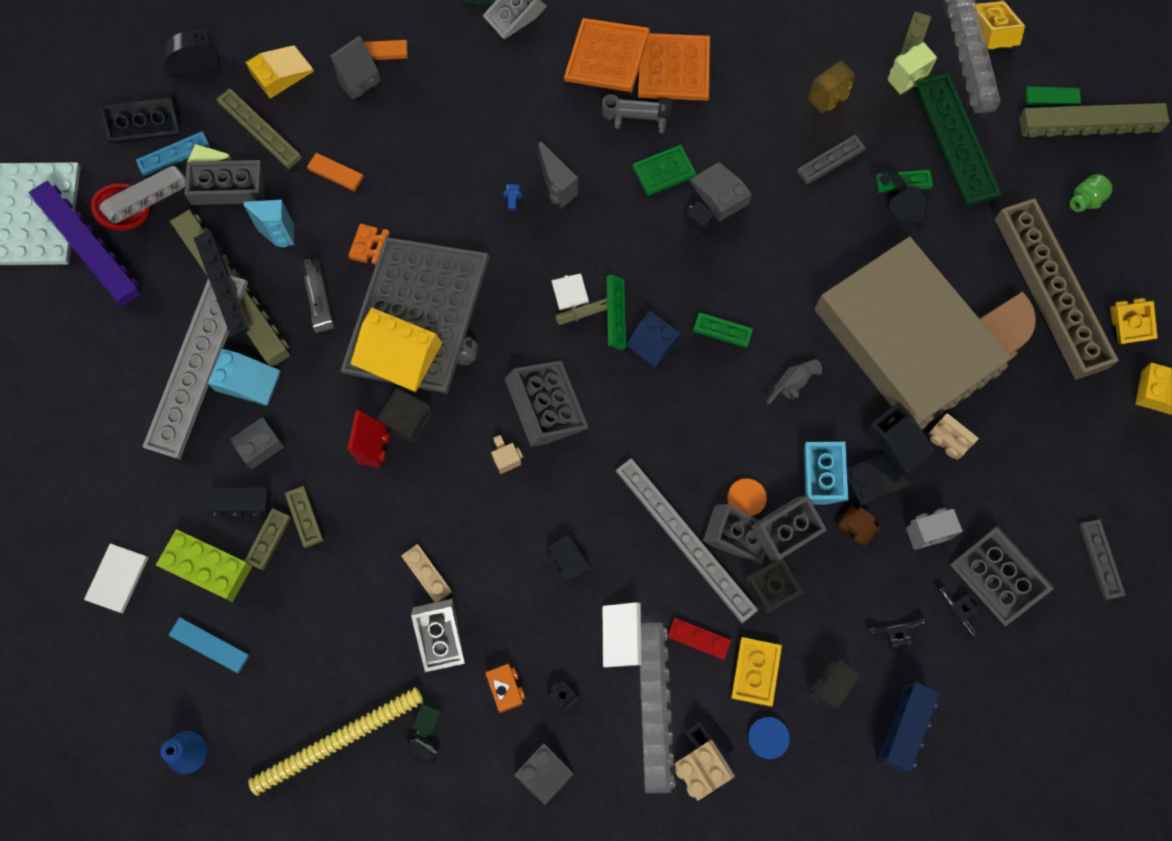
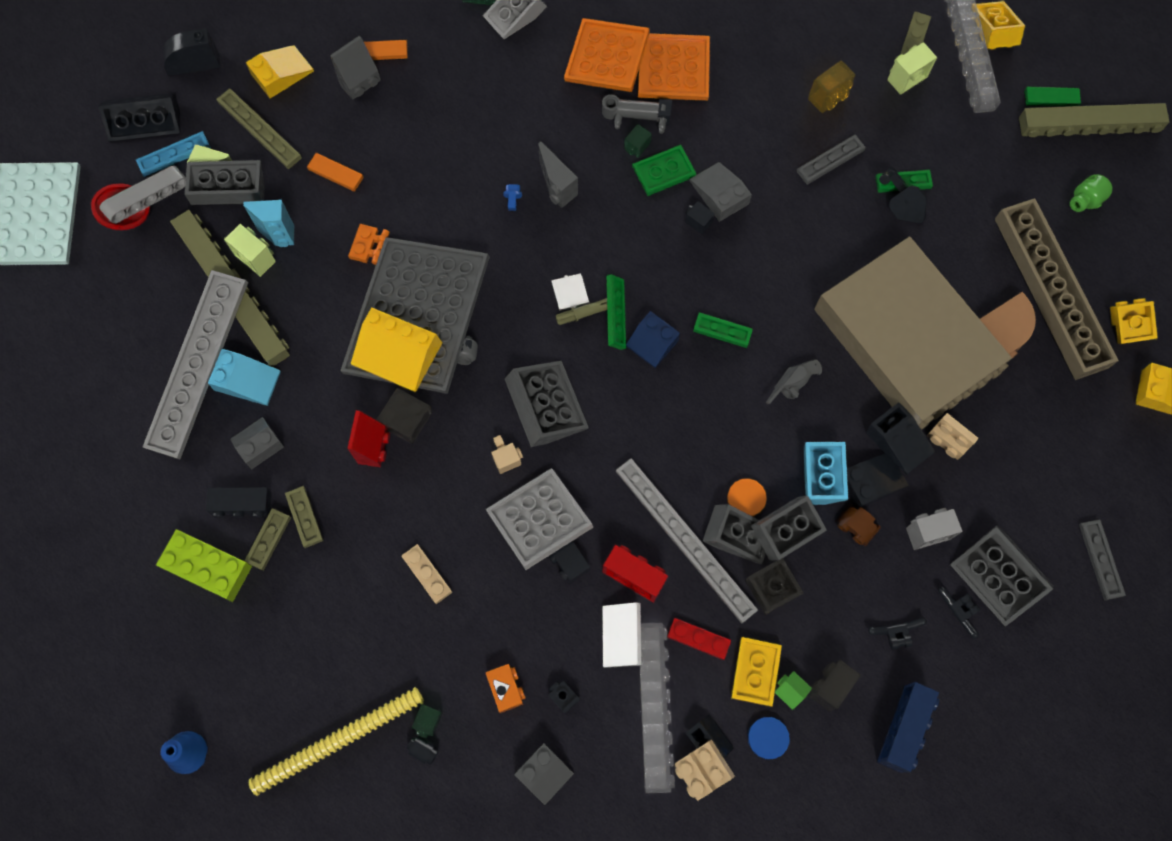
dark purple brick [28,180,140,308] -> none
white tile [84,544,148,614] -> none
dark azure tile [169,617,250,674] -> none
black plate [194,230,250,338] -> none
dark grey piece [300,259,335,333] -> none
light grey slope [411,599,465,672] -> none
dark green plate [914,73,1001,206] -> none
none -> yellowish green brick [224,224,276,277]
none -> light grey plate [486,468,593,570]
none -> red brick [602,545,668,603]
none -> clear green brick [624,124,652,158]
none -> bright green brick [775,671,812,710]

